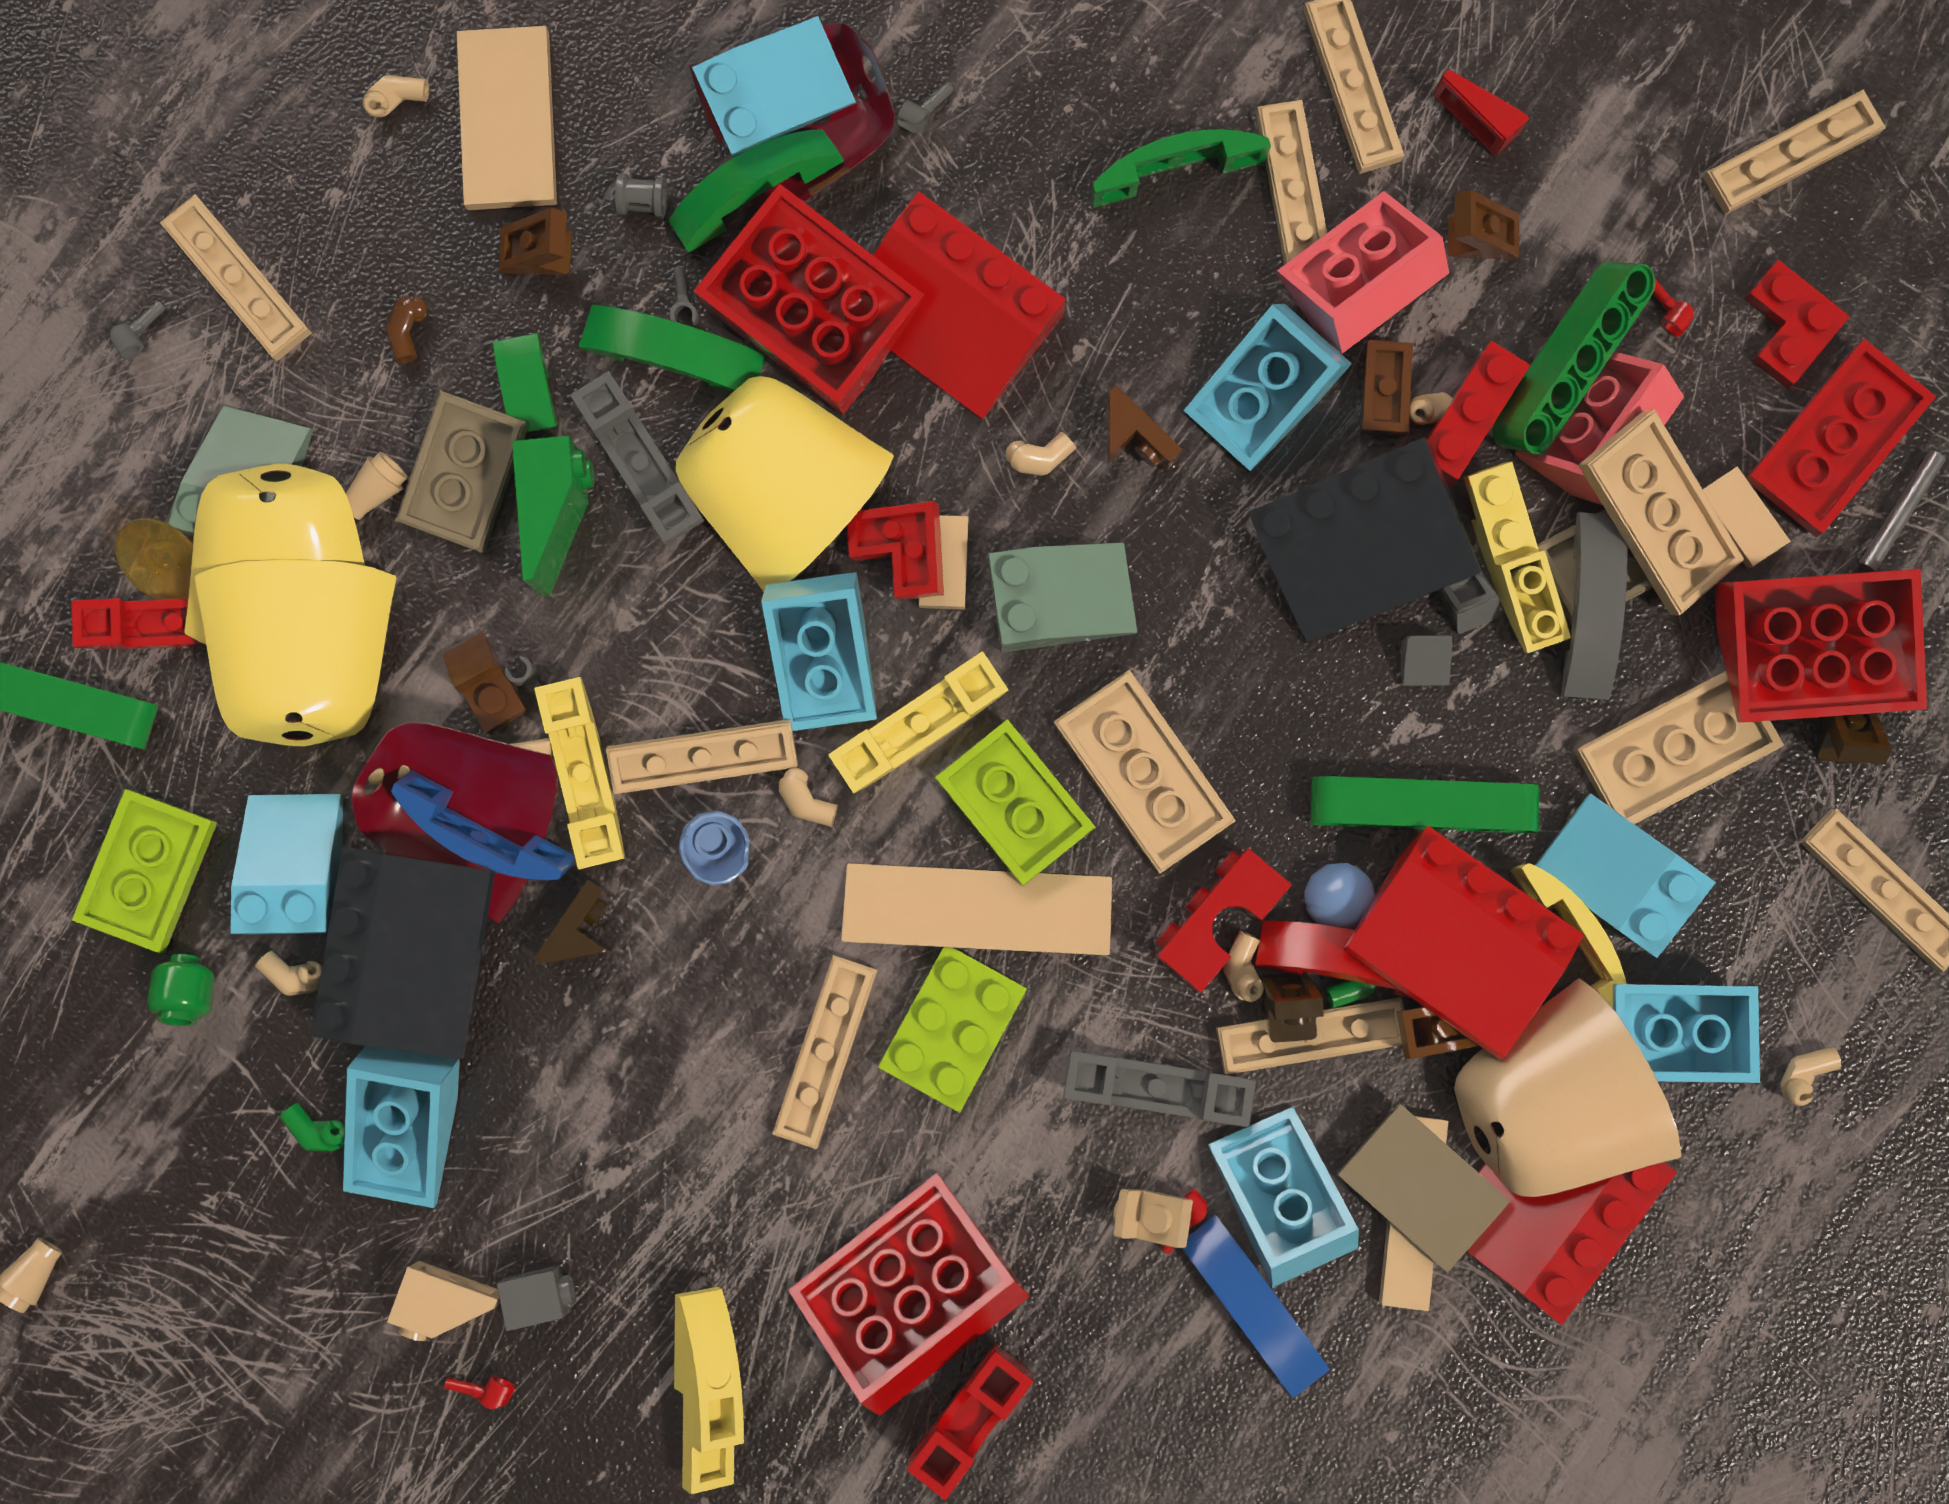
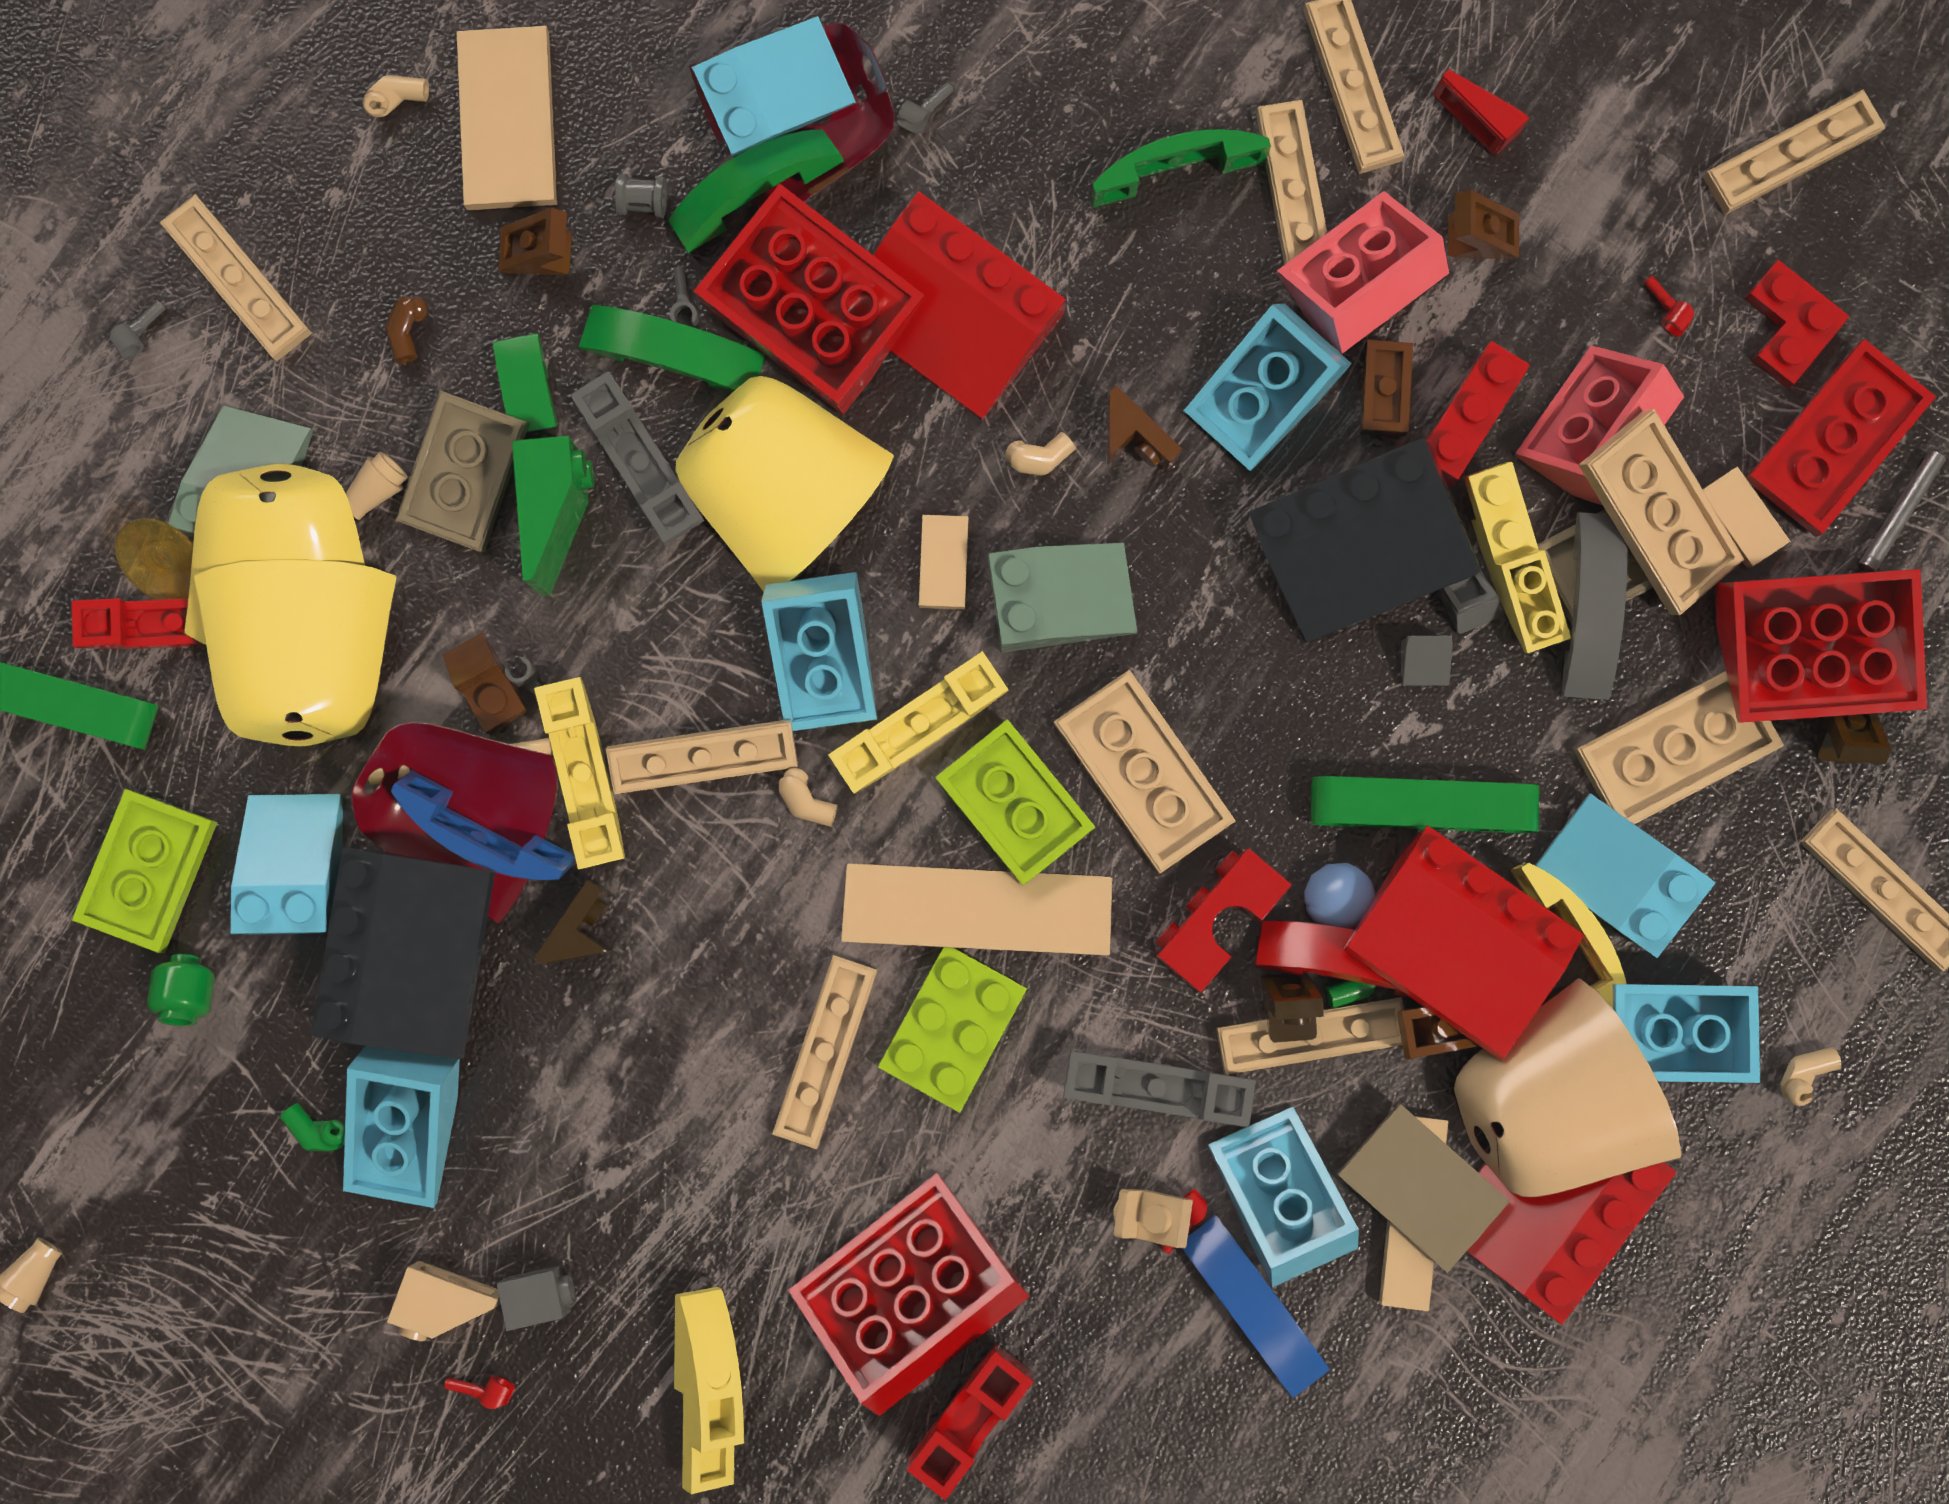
tan arm [255,950,322,996] -> none
medium blue hair [679,810,750,886] -> none
red plate [847,501,944,600] -> none
tan arm [1223,930,1264,1002] -> none
tan arm [1409,392,1453,425] -> none
green beam [1492,261,1655,454] -> none

